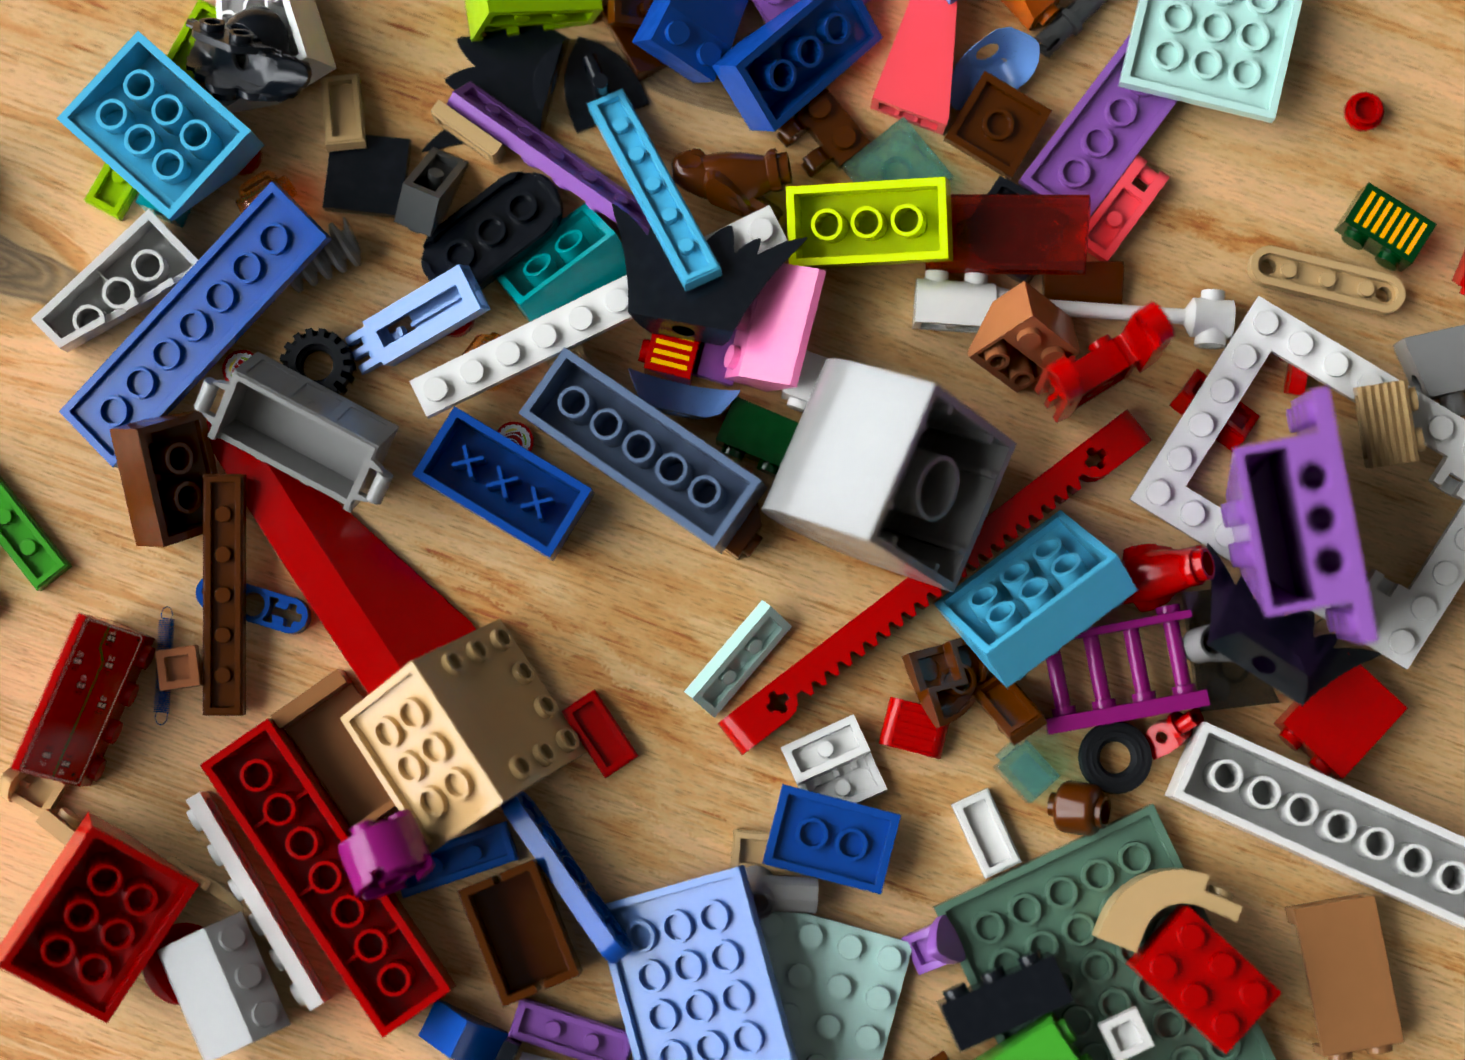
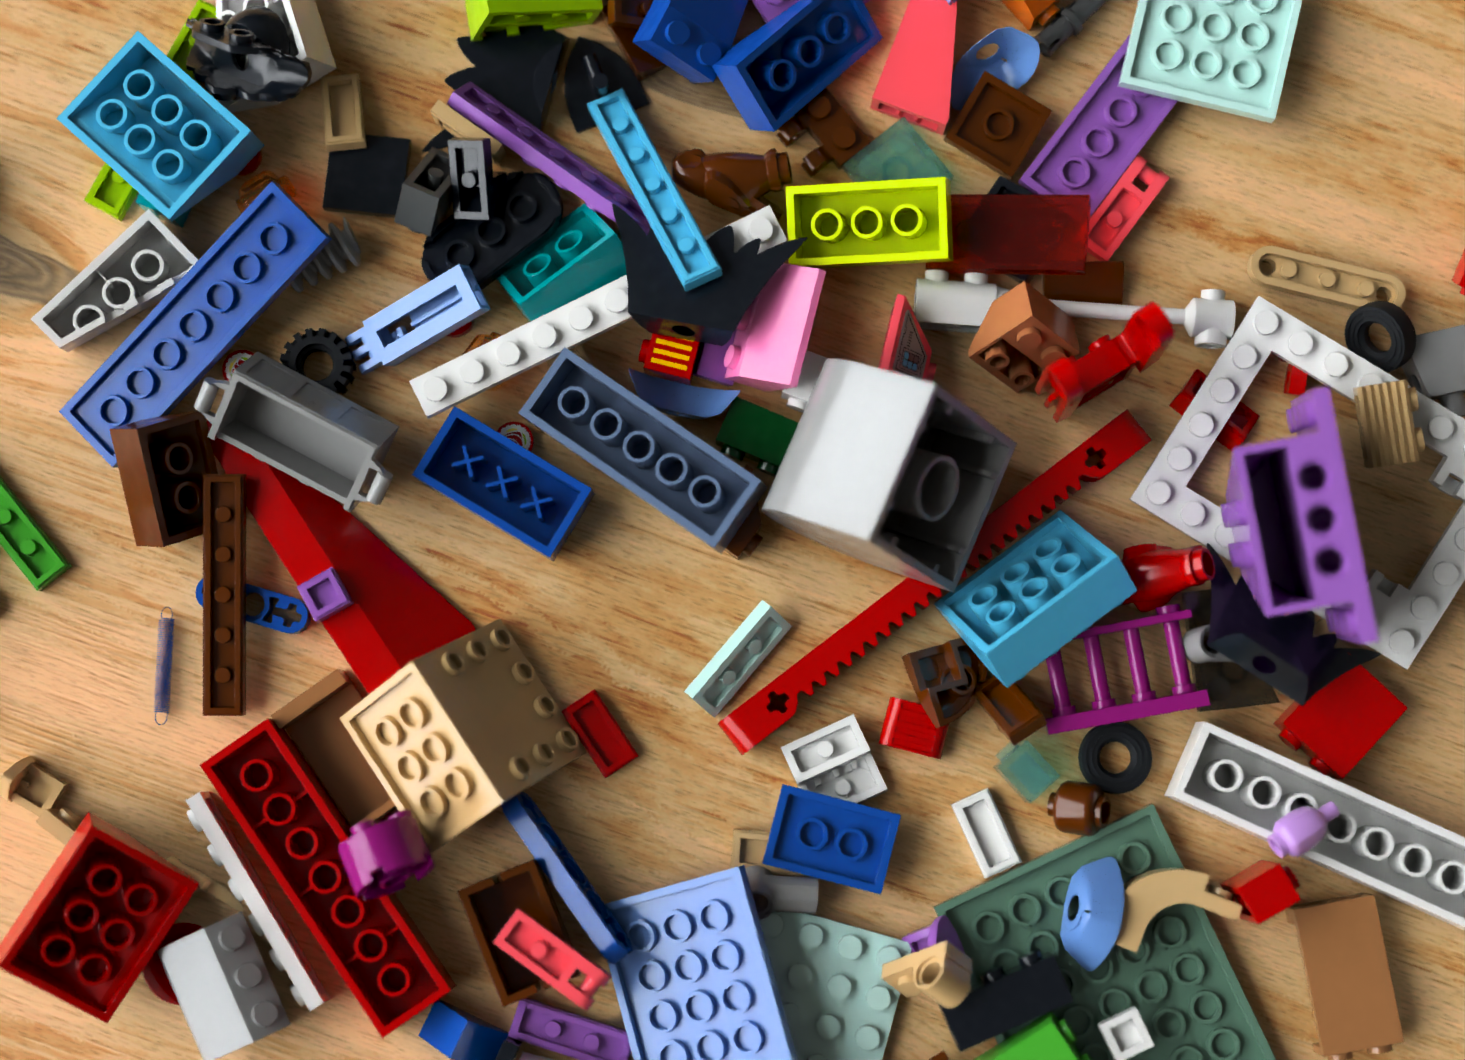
red slope [10,613,155,787] -> none
nougat tile [155,645,203,691] -> none
blue tile [401,821,520,898] -> none
red brick [1125,904,1282,1055] -> none
red piece [1145,708,1204,760] -> none
dark green brick [1334,182,1437,272] -> none
red plate [1344,92,1384,132] -> none
none -> medium lavender tile [297,567,354,623]
none -> black slope [447,137,507,220]
none -> coral plate [493,908,612,1011]
none -> slope [878,294,937,383]
none -> tan plate [881,940,973,1009]
none -> medium blue piece [1060,857,1124,971]
none -> red brick [1220,860,1301,925]
none -> lavender plant [1267,801,1340,858]
none -> black tyre [1345,301,1416,372]

